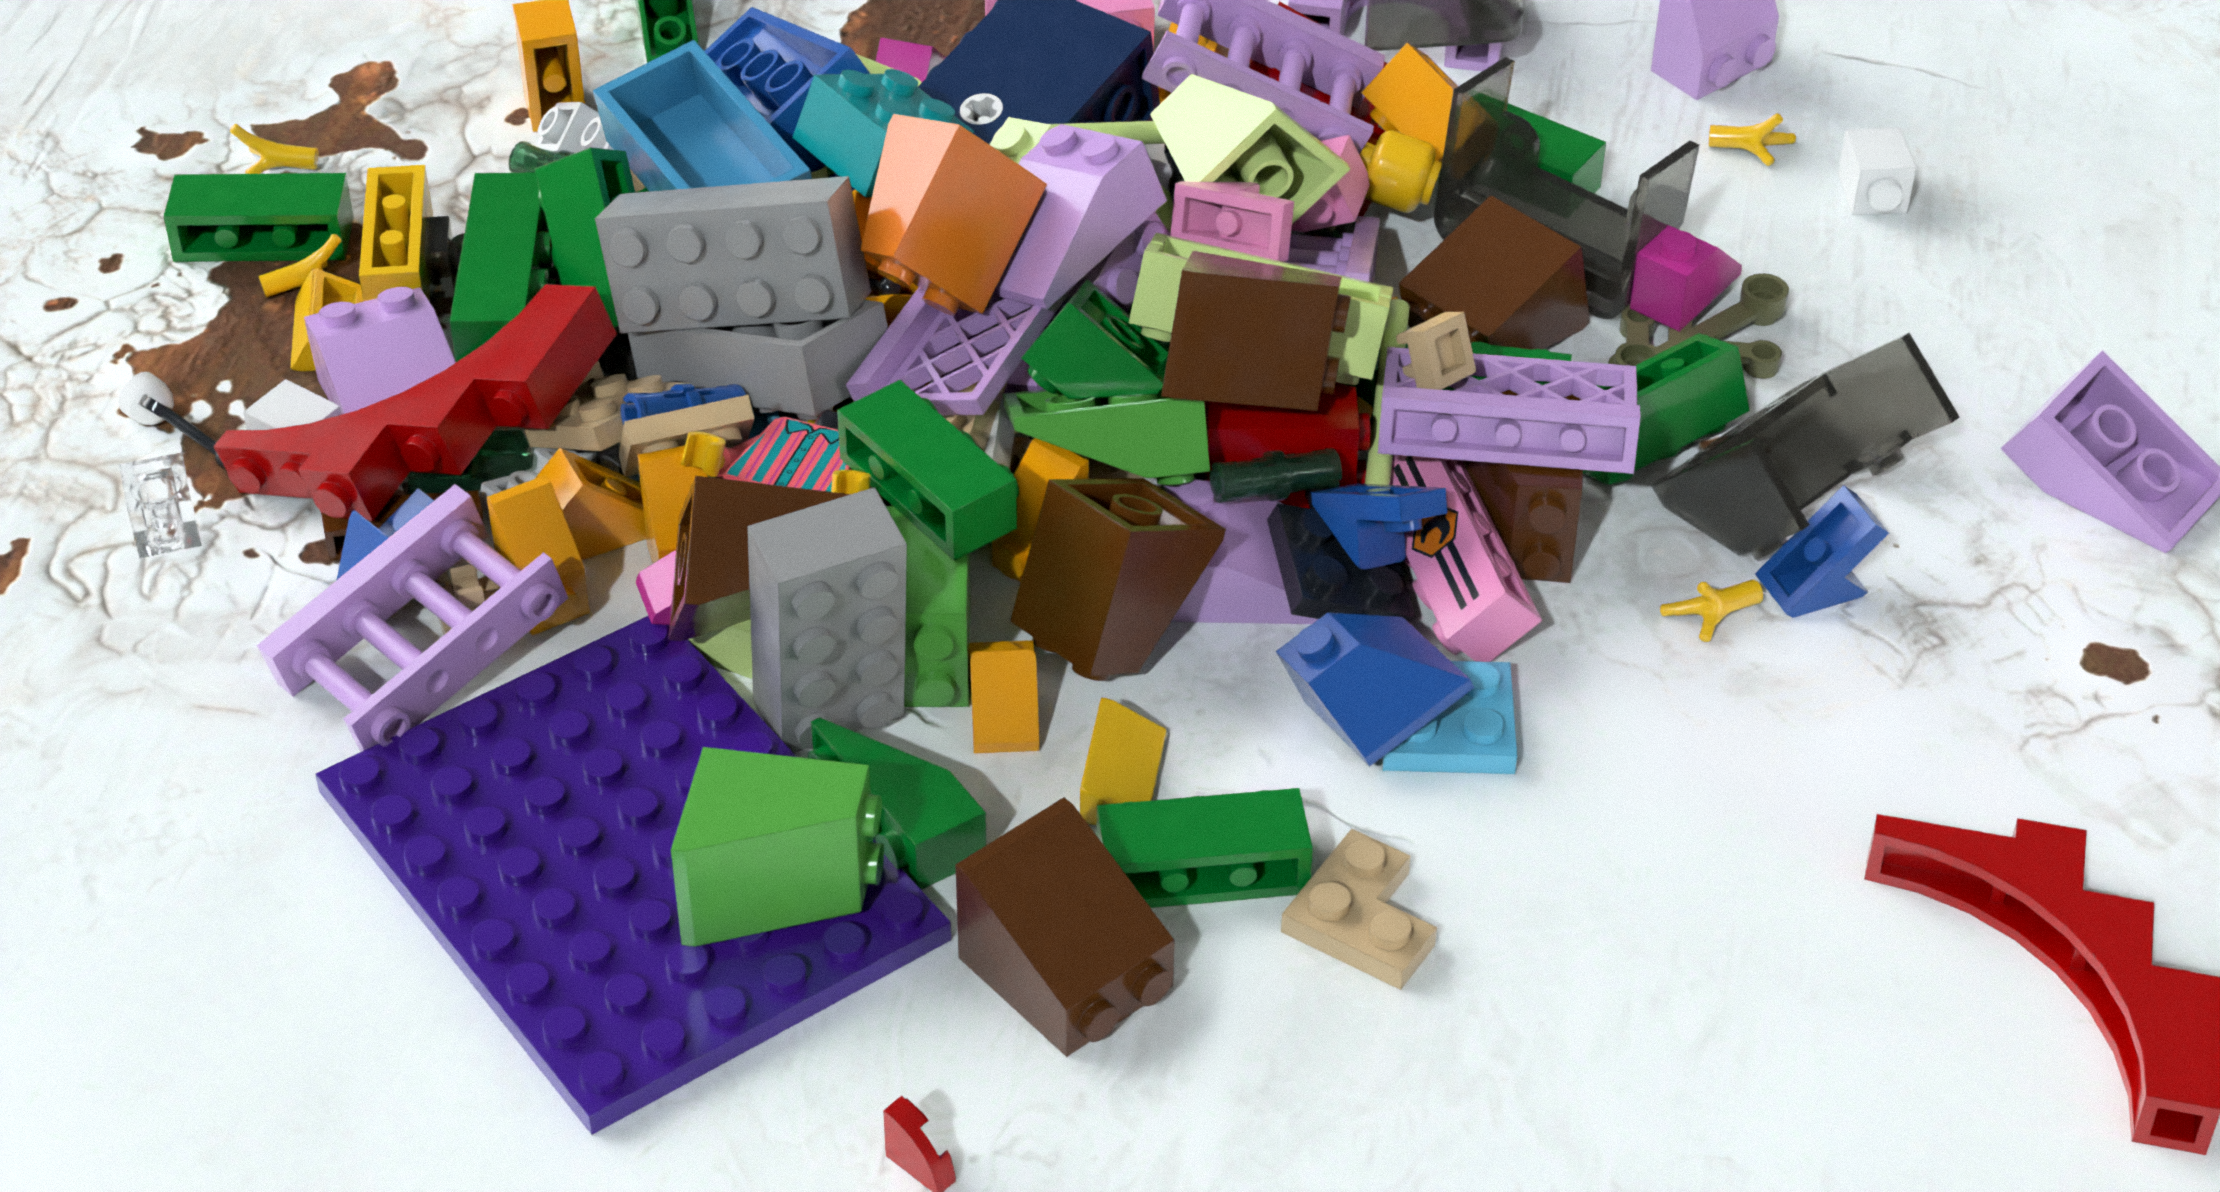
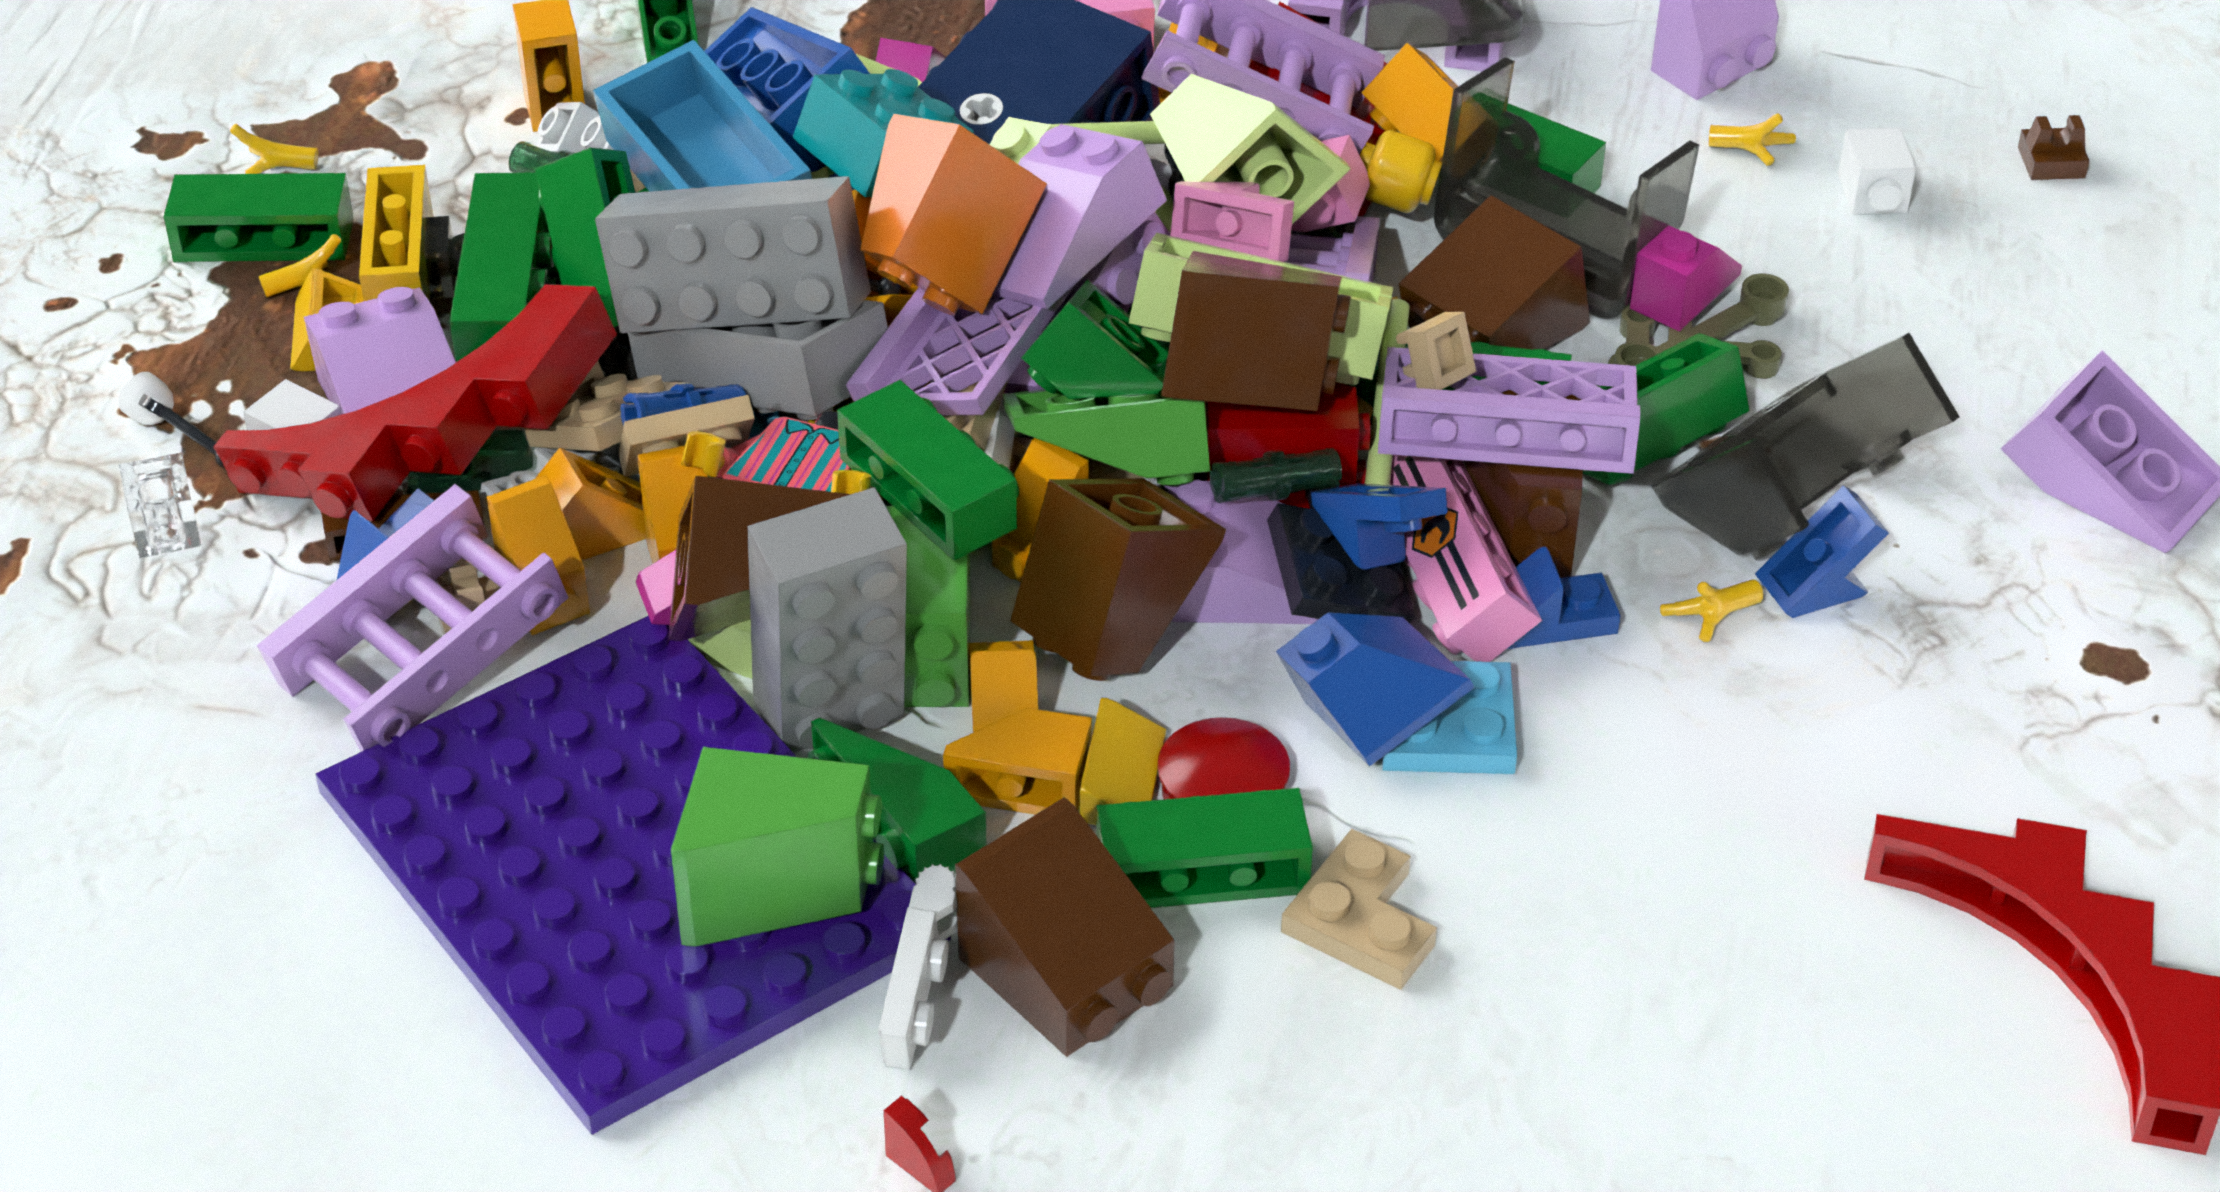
none -> white hinge [878,864,957,1070]
none -> light orange slope [943,708,1092,815]
none -> red dish [1157,717,1290,799]
none -> blue slope [1507,546,1621,649]
none -> reddish brown tile [2018,115,2090,180]

